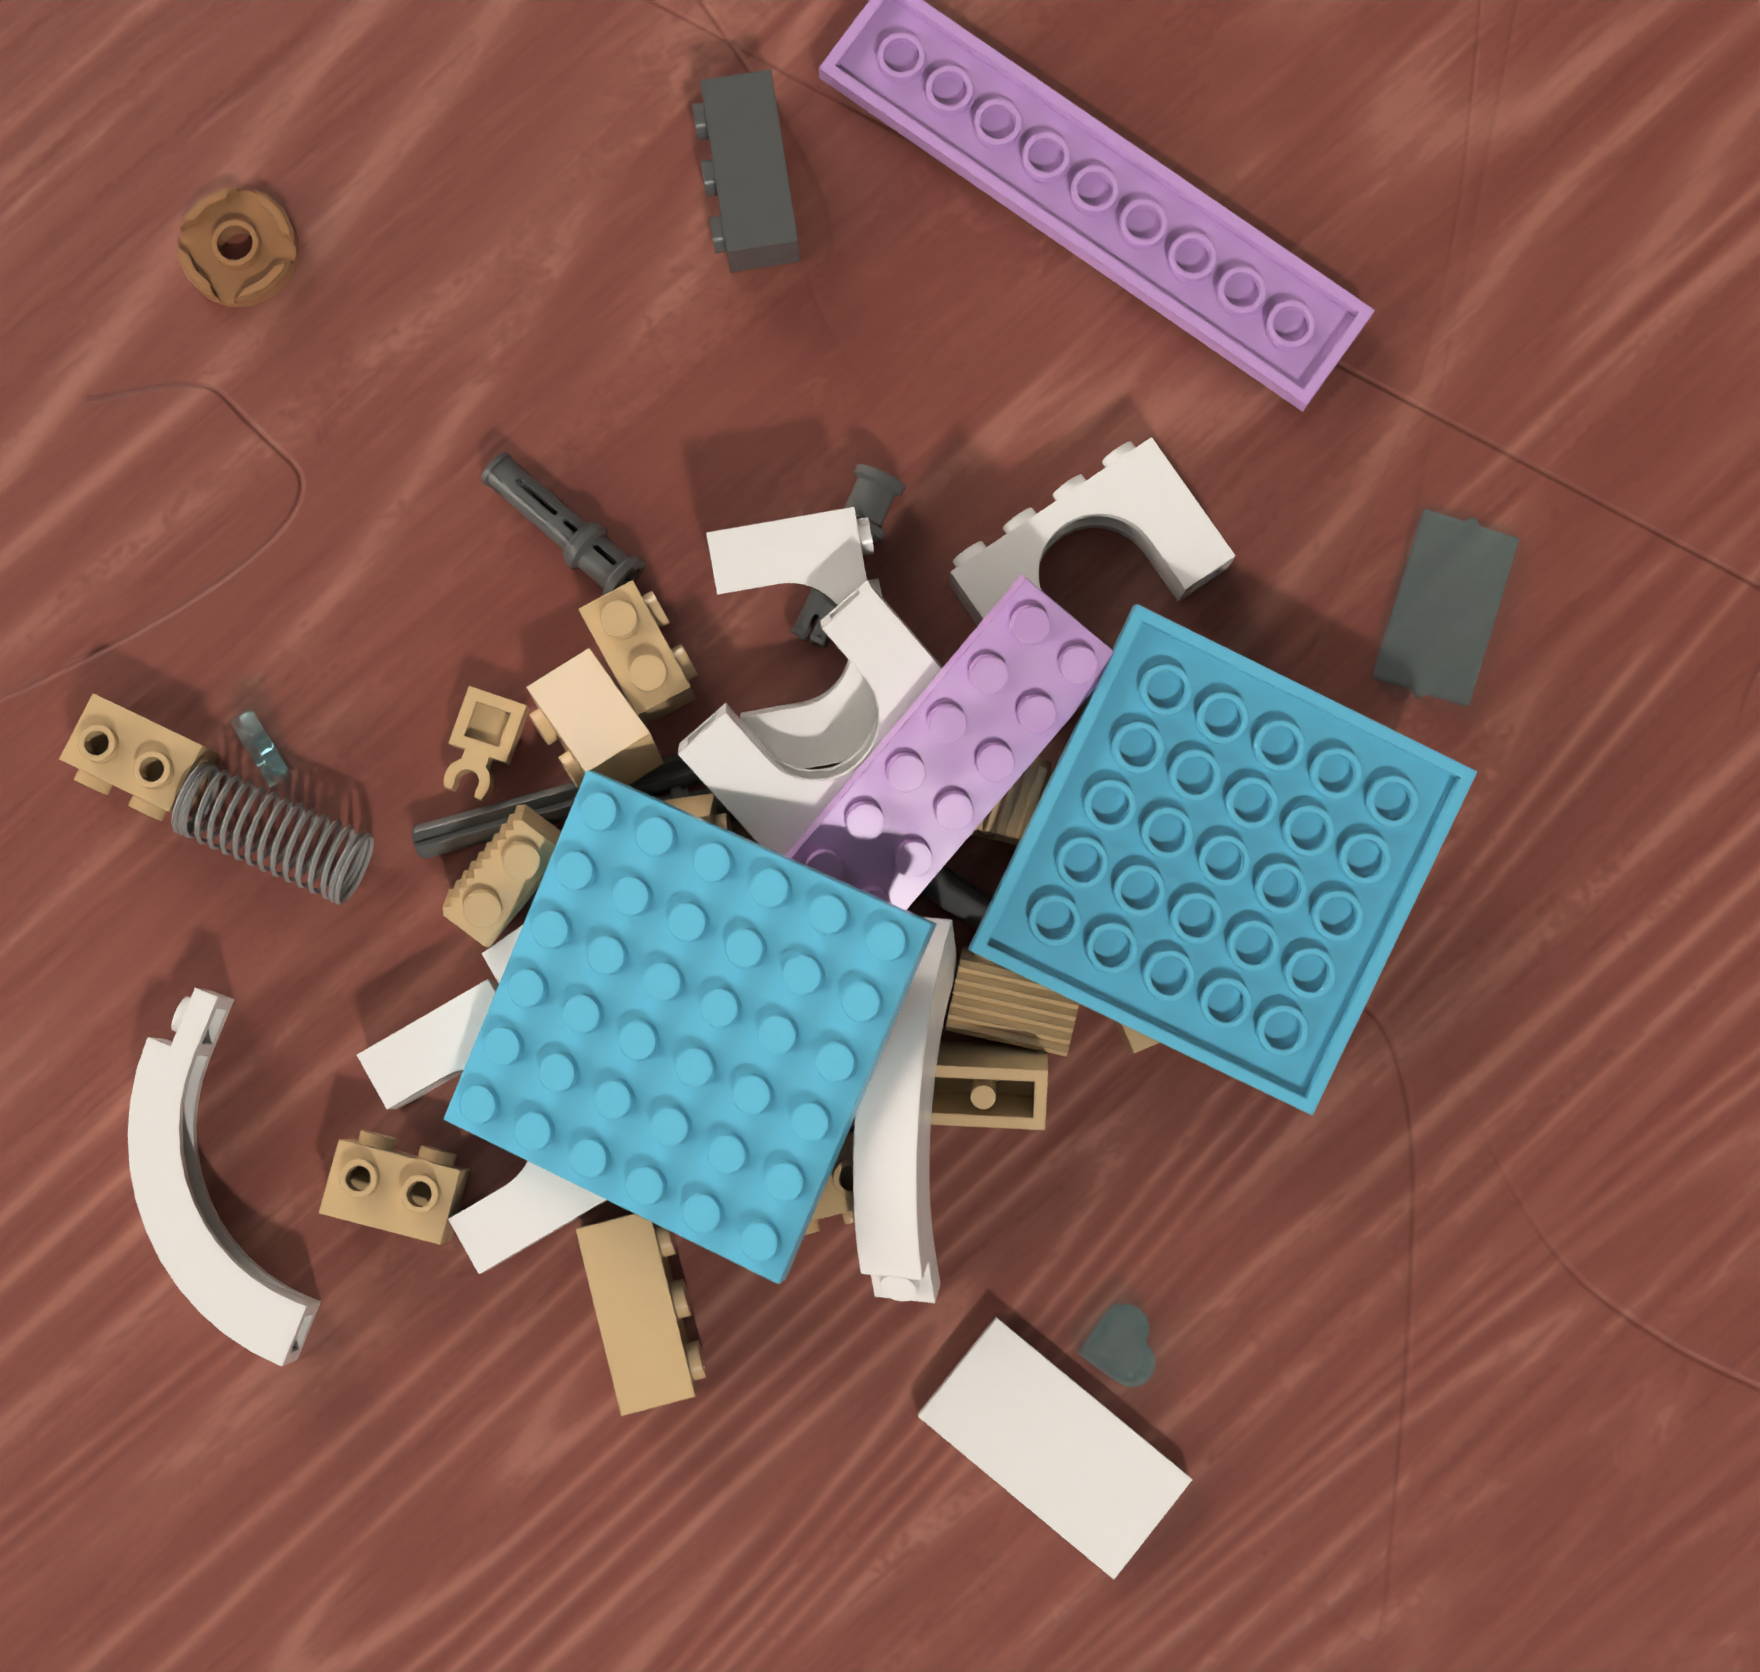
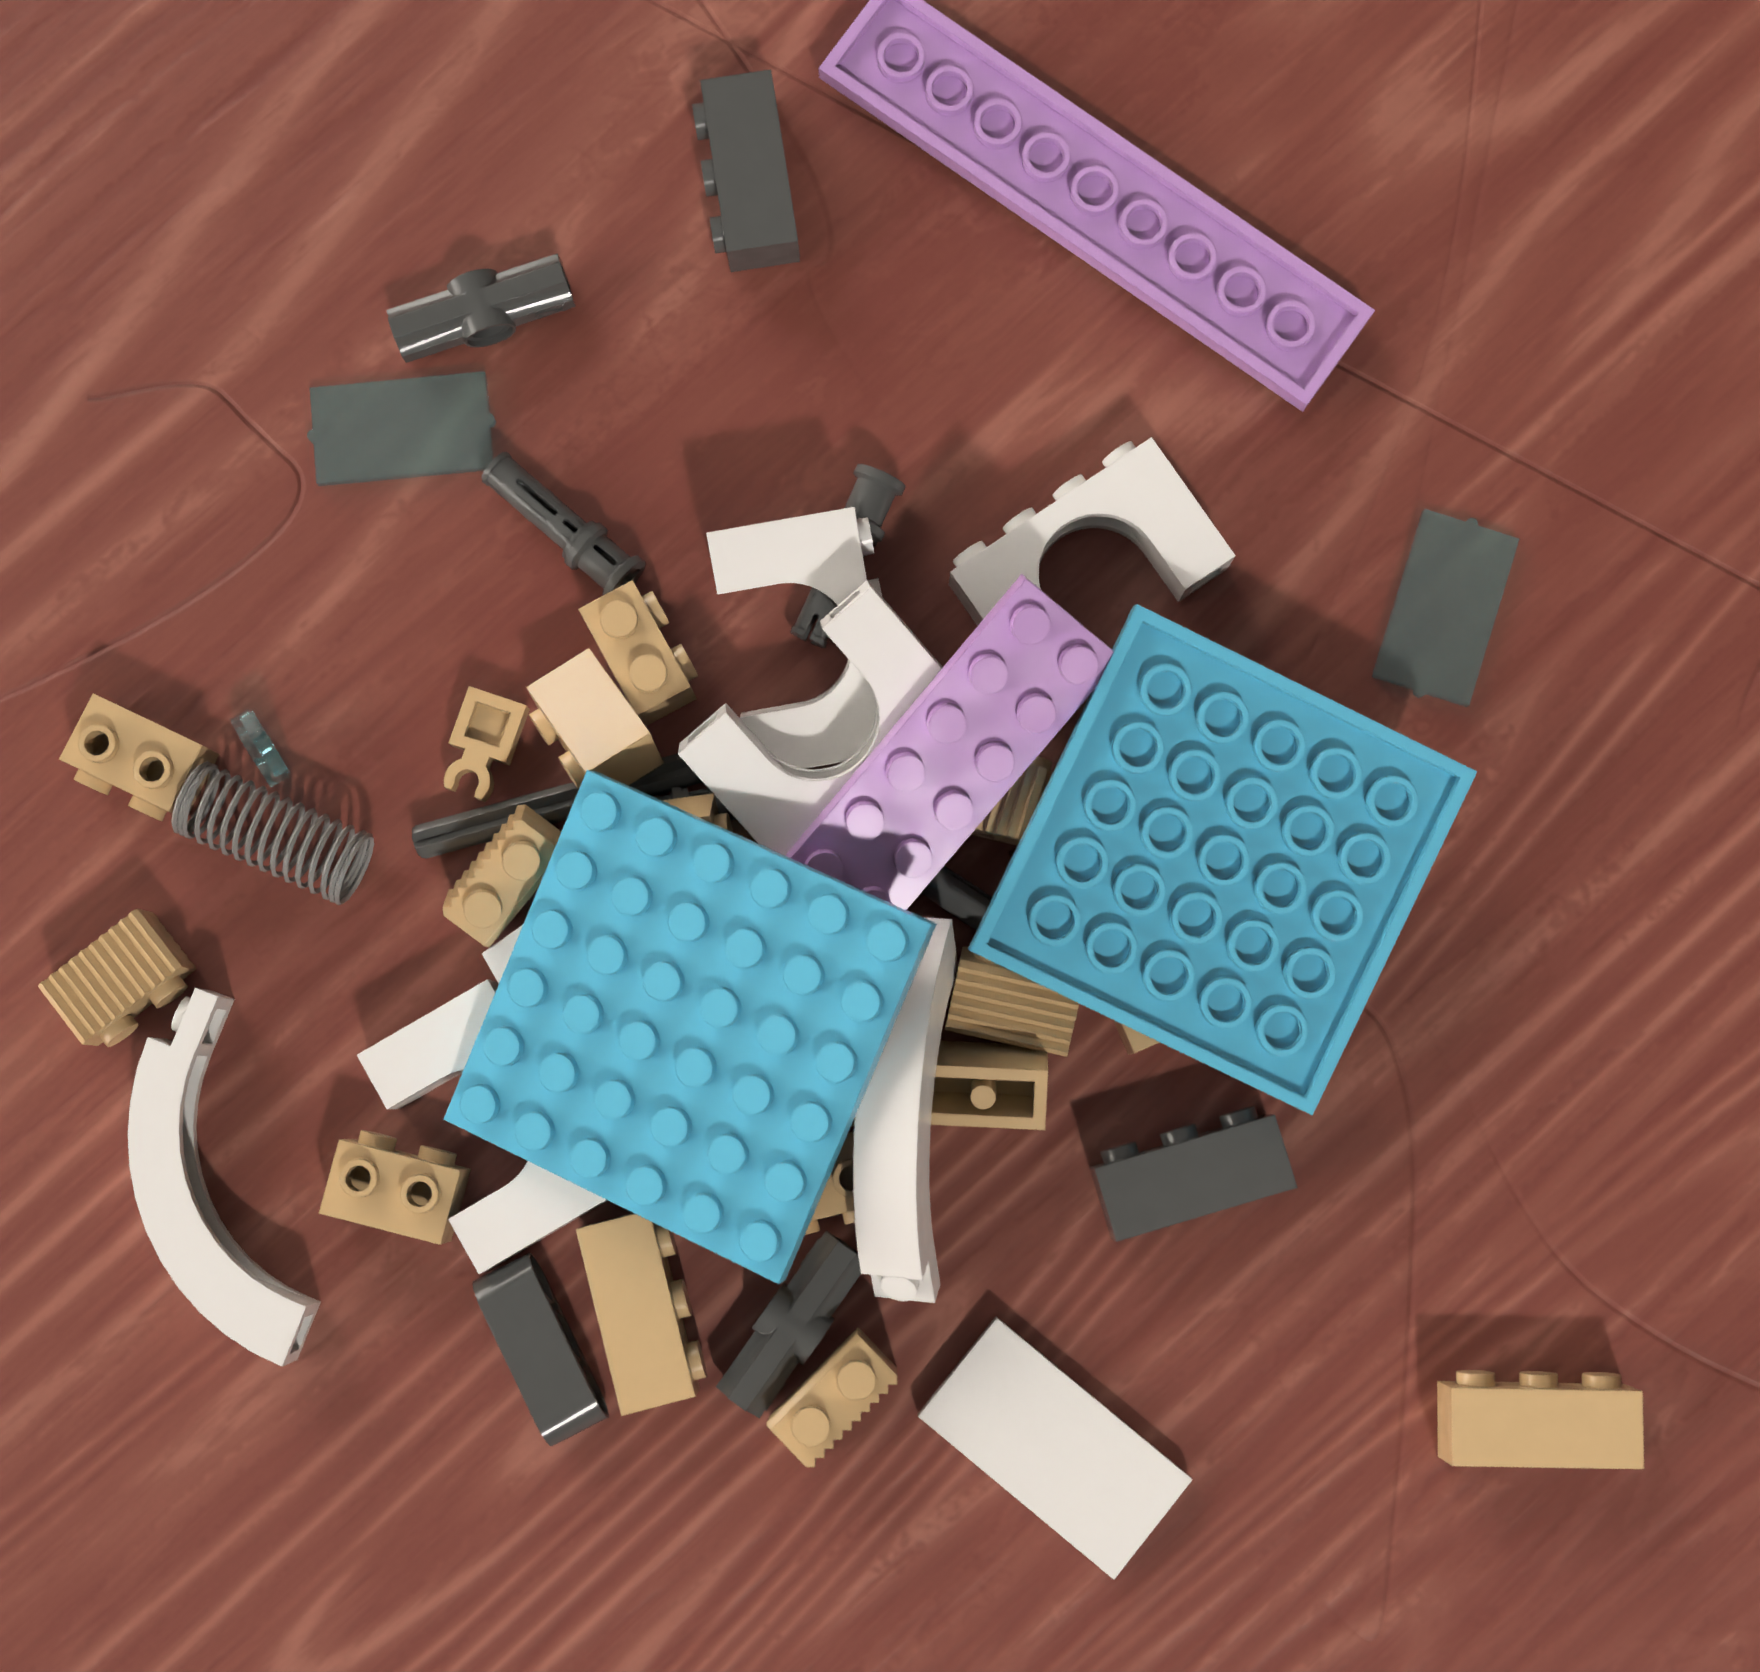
medium nougat tile [177,187,299,308] -> none
clear light blue tile [1077,1303,1155,1387] -> none
none -> tan brick [38,908,196,1047]
none -> clear light blue piece [307,371,496,486]
none -> dark grey piece [387,254,576,363]
none -> dark grey beam [472,1253,609,1446]
none -> dark grey piece [716,1230,861,1418]
none -> tan brick [766,1328,897,1467]
none -> dark grey brick [1089,1106,1298,1242]
none -> tan brick [1437,1370,1644,1469]

